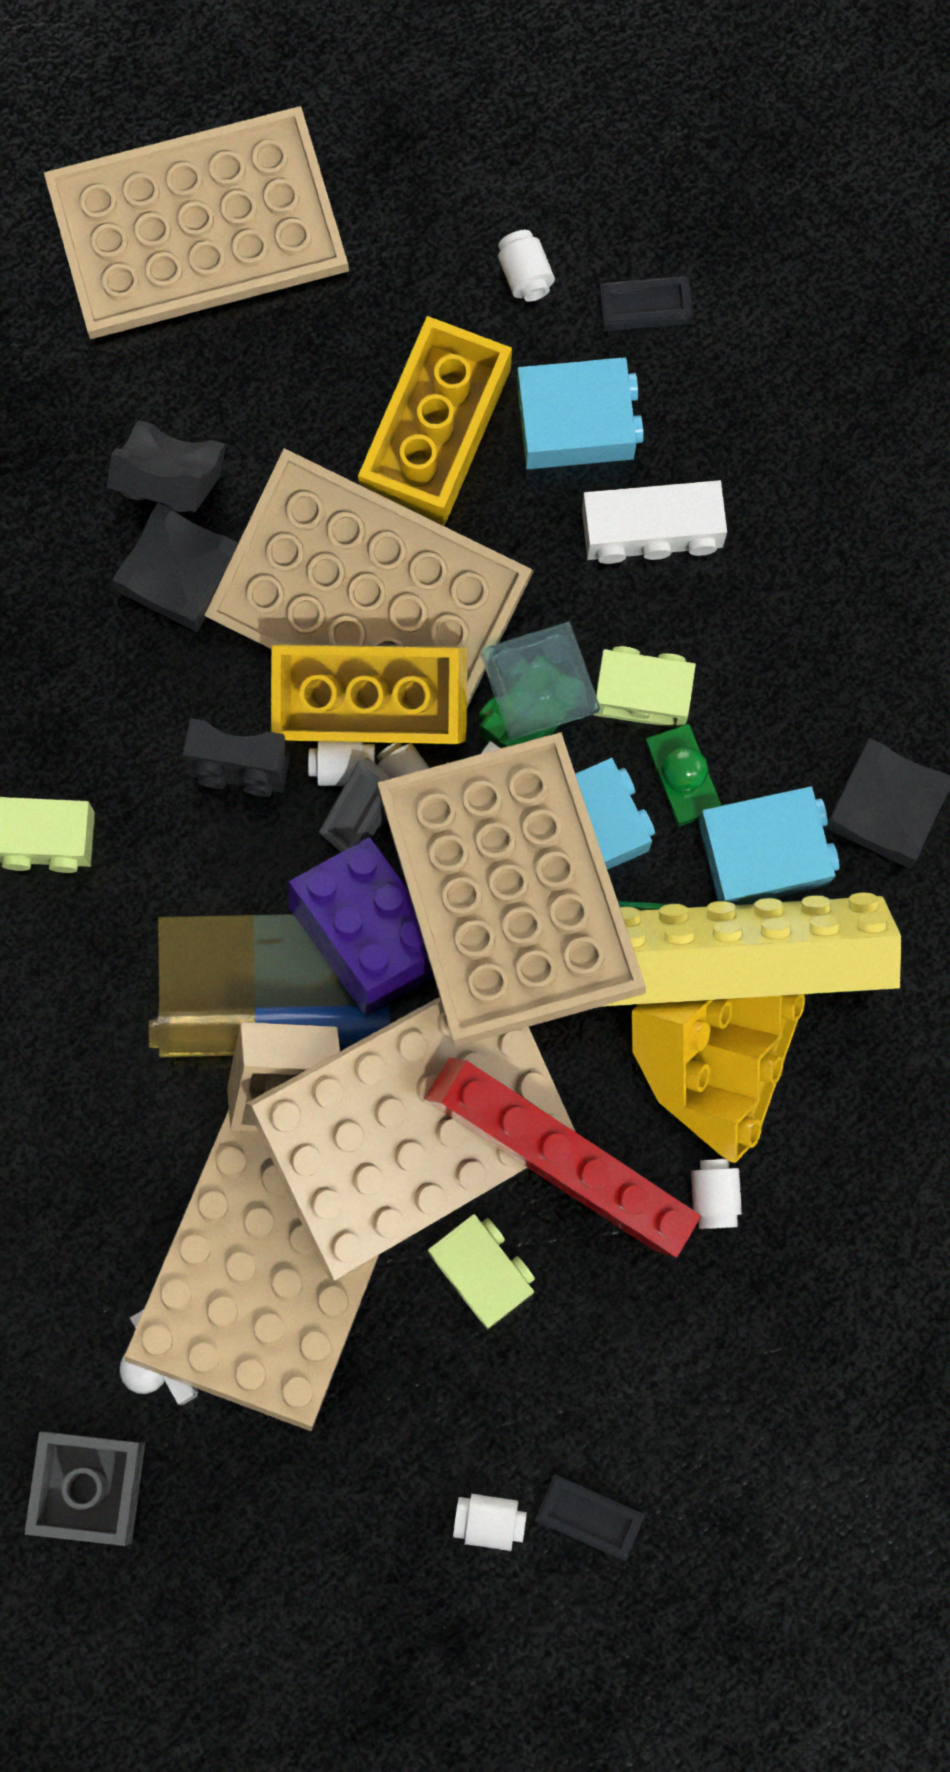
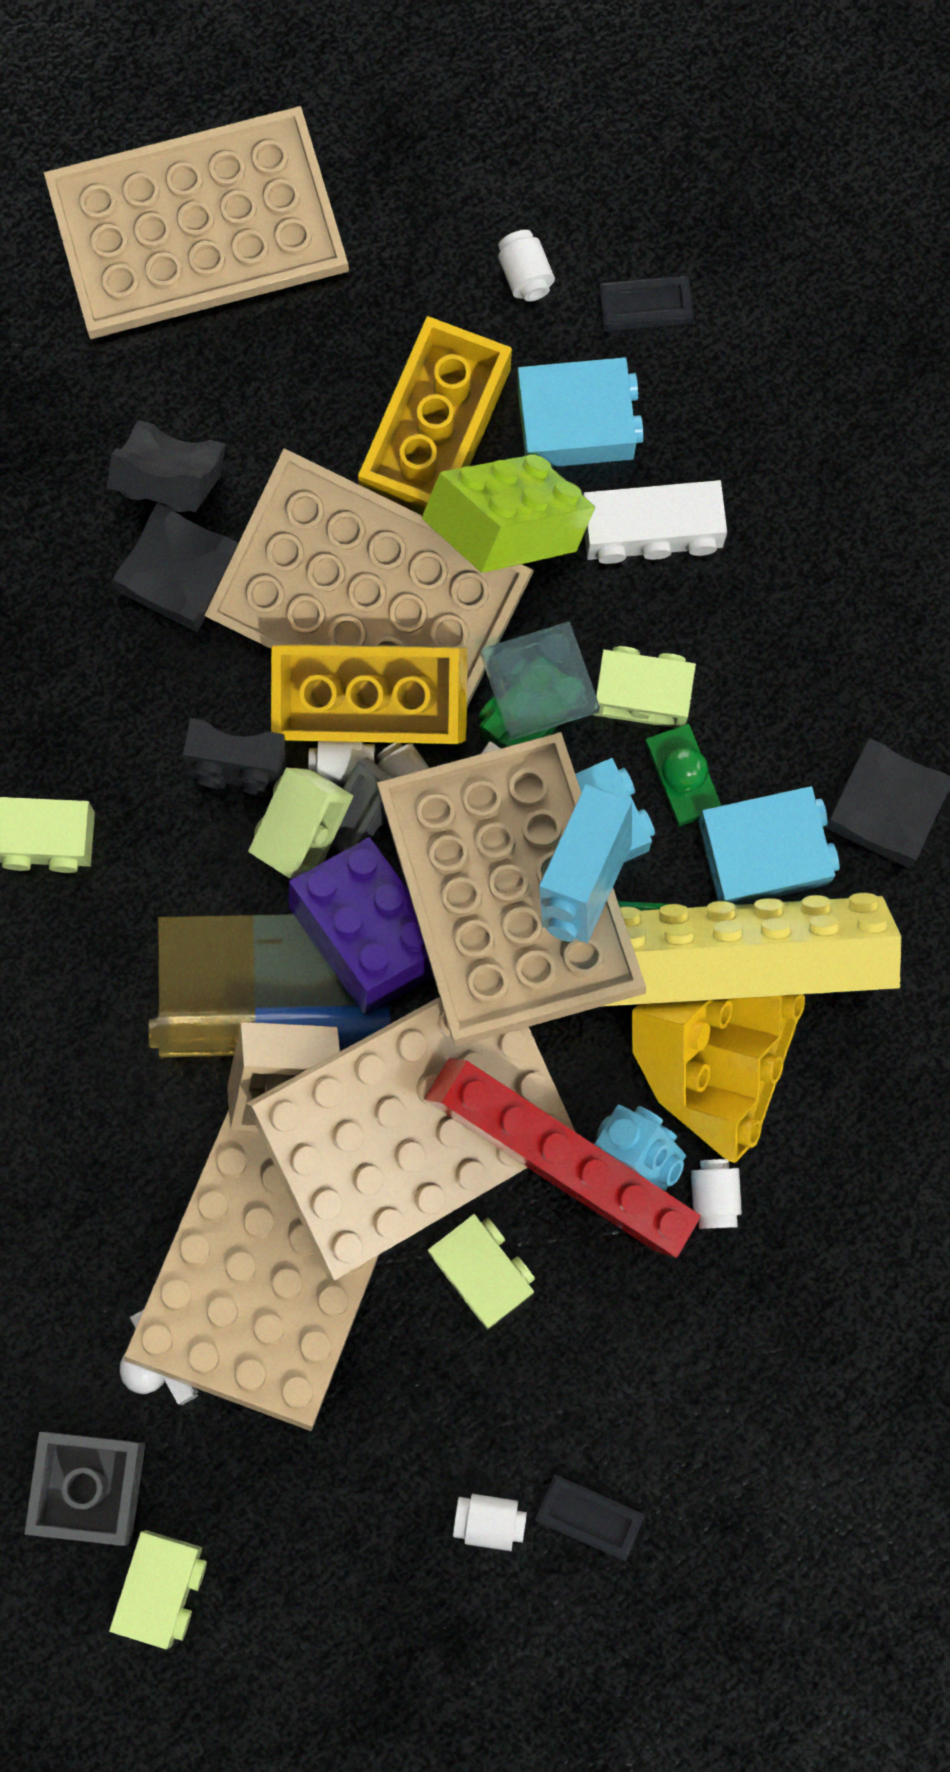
none -> yellowish green brick [109,1530,207,1650]
none -> yellowish green brick [248,767,354,878]
none -> lime brick [421,454,596,573]
none -> medium azure brick [539,784,632,944]
none -> medium azure brick [594,1104,686,1191]

